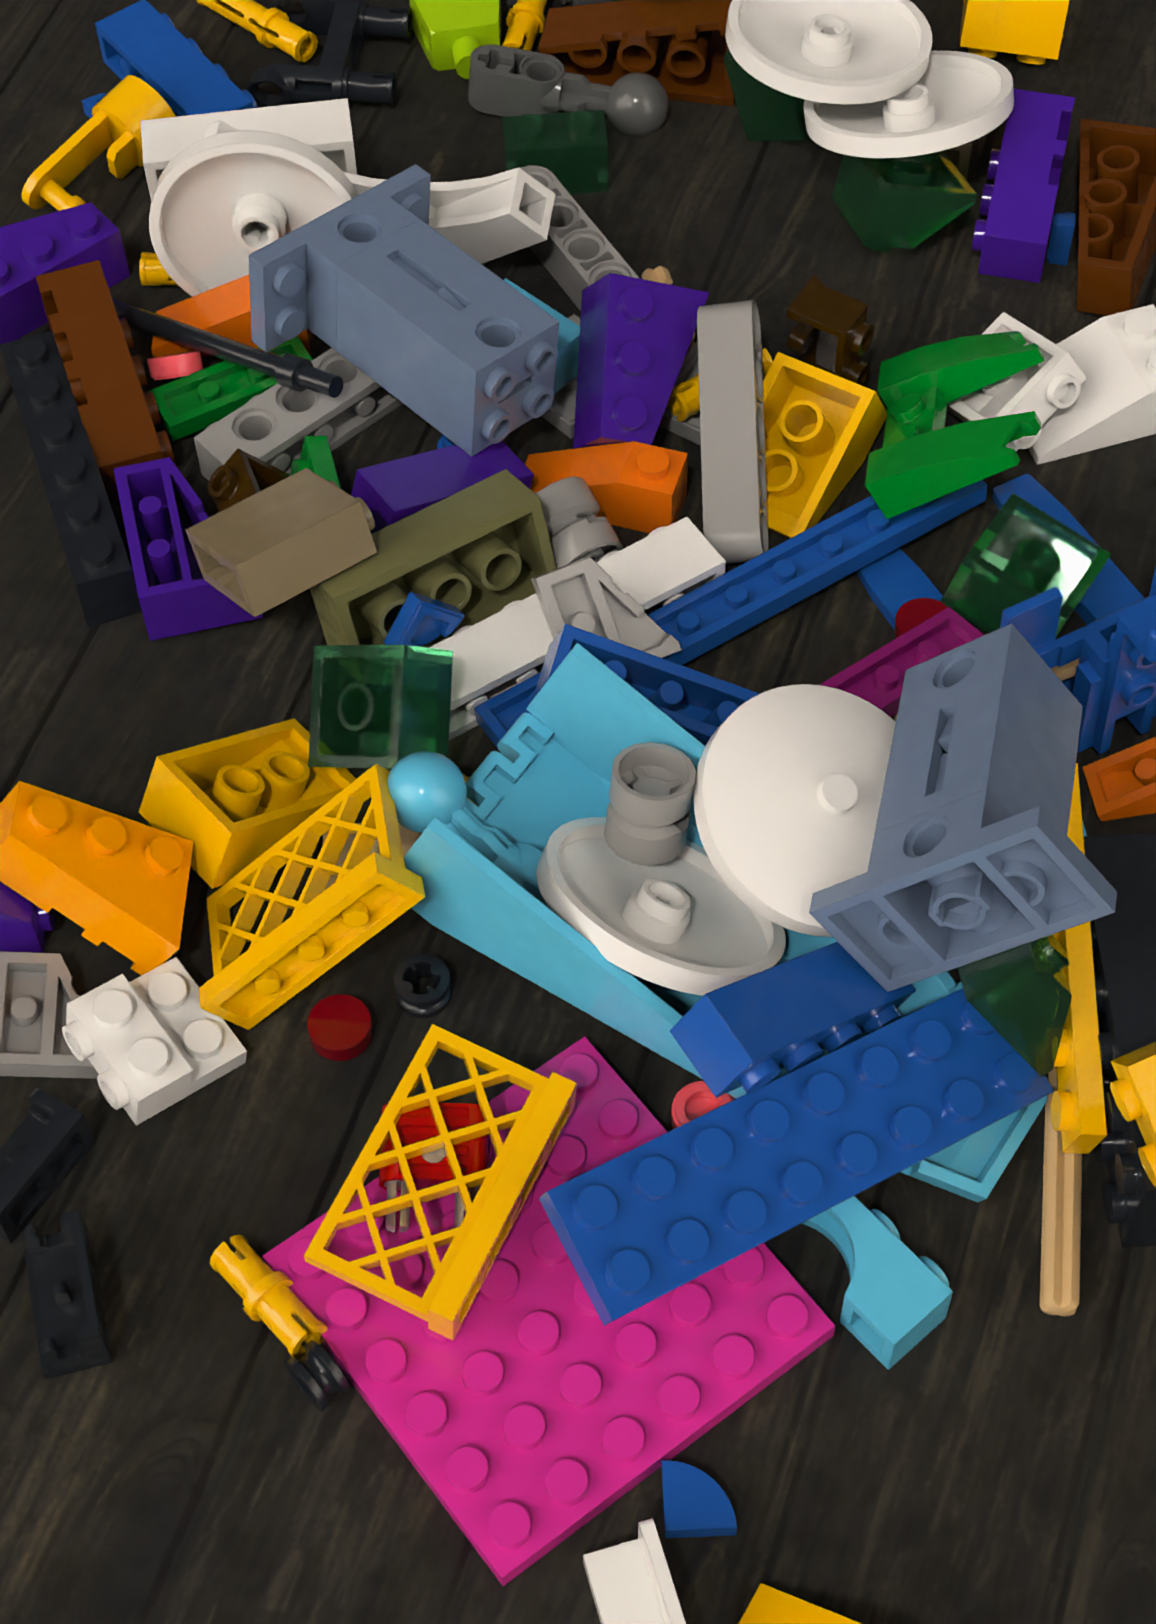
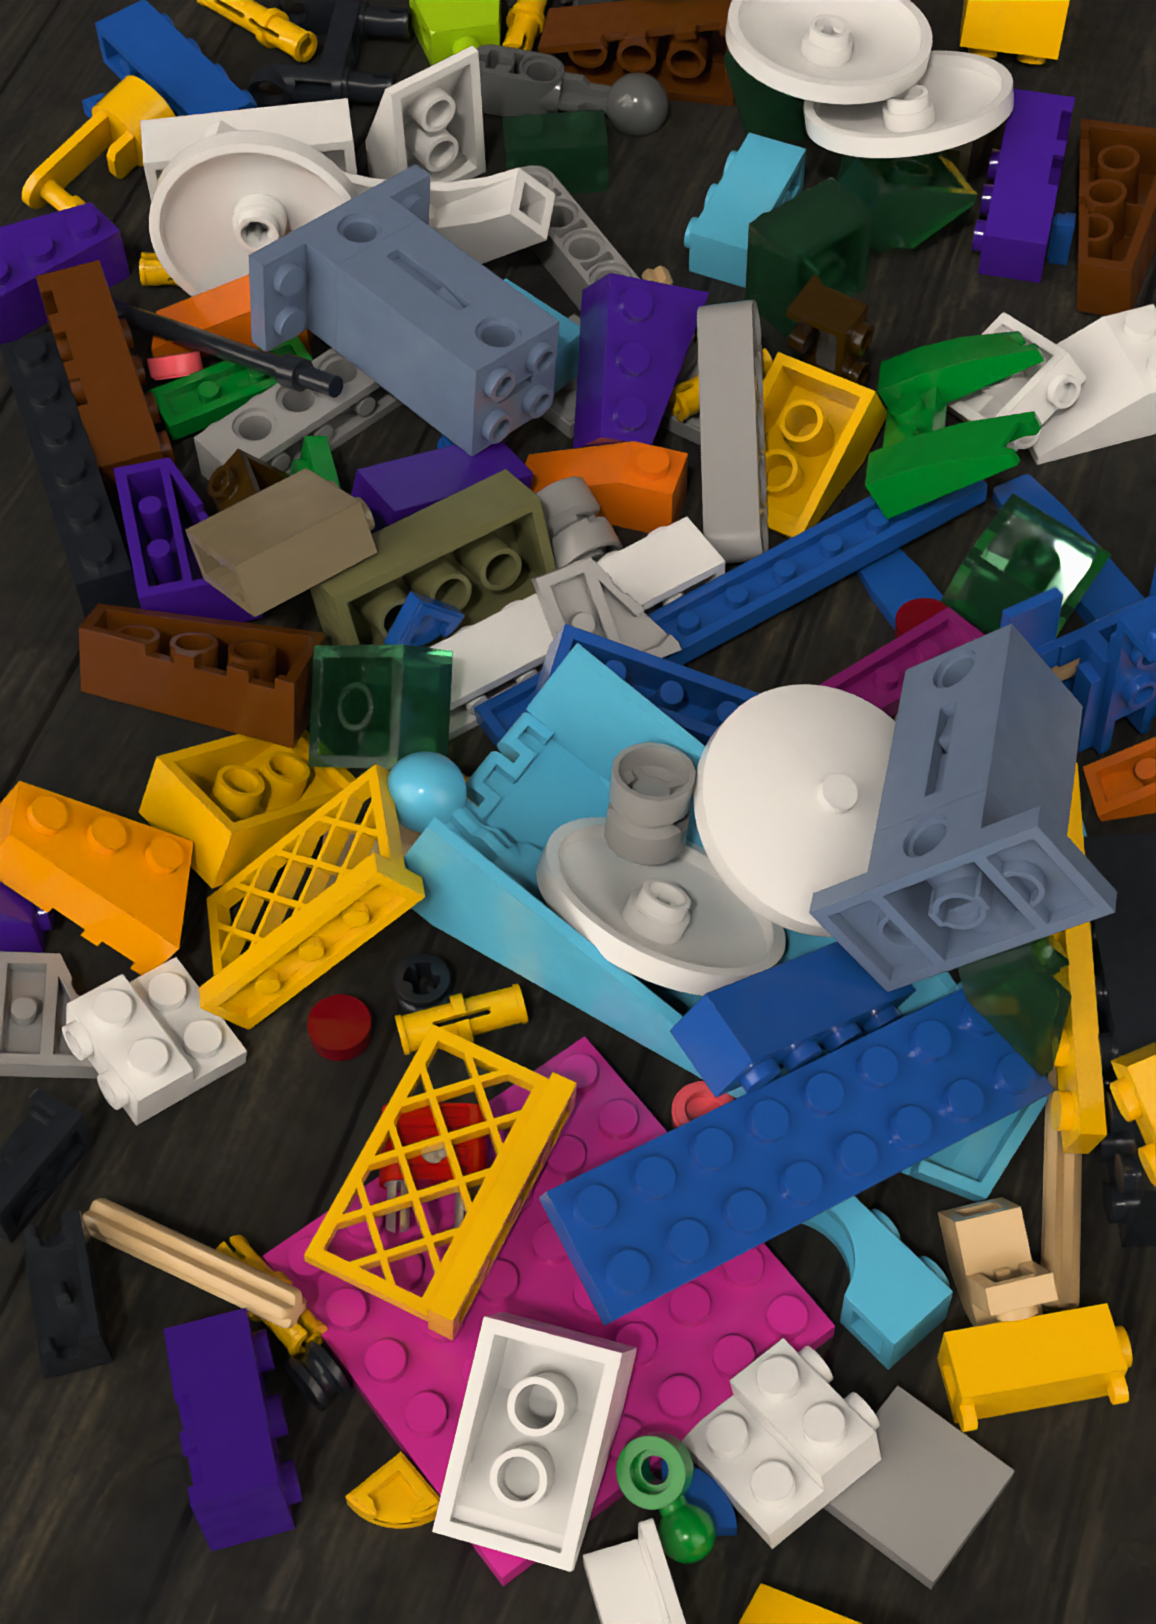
none -> reddish brown wedge [79,603,326,749]
none -> tan axle [83,1198,307,1328]
none -> dark purple wedge [164,1308,303,1551]
none -> yellow tile [345,1452,440,1529]
none -> white slope [365,46,486,182]
none -> yellow pin [395,983,529,1055]
none -> white slope [432,1312,637,1572]
none -> green plate [616,1431,716,1564]
none -> white plate [682,1338,882,1549]
none -> medium azure brick [684,133,806,288]
none -> clear green brick [745,177,873,337]
none -> light grey tile [823,1385,1015,1590]
none -> yellow brick [937,1303,1133,1432]
none -> tan brick [938,1197,1058,1327]

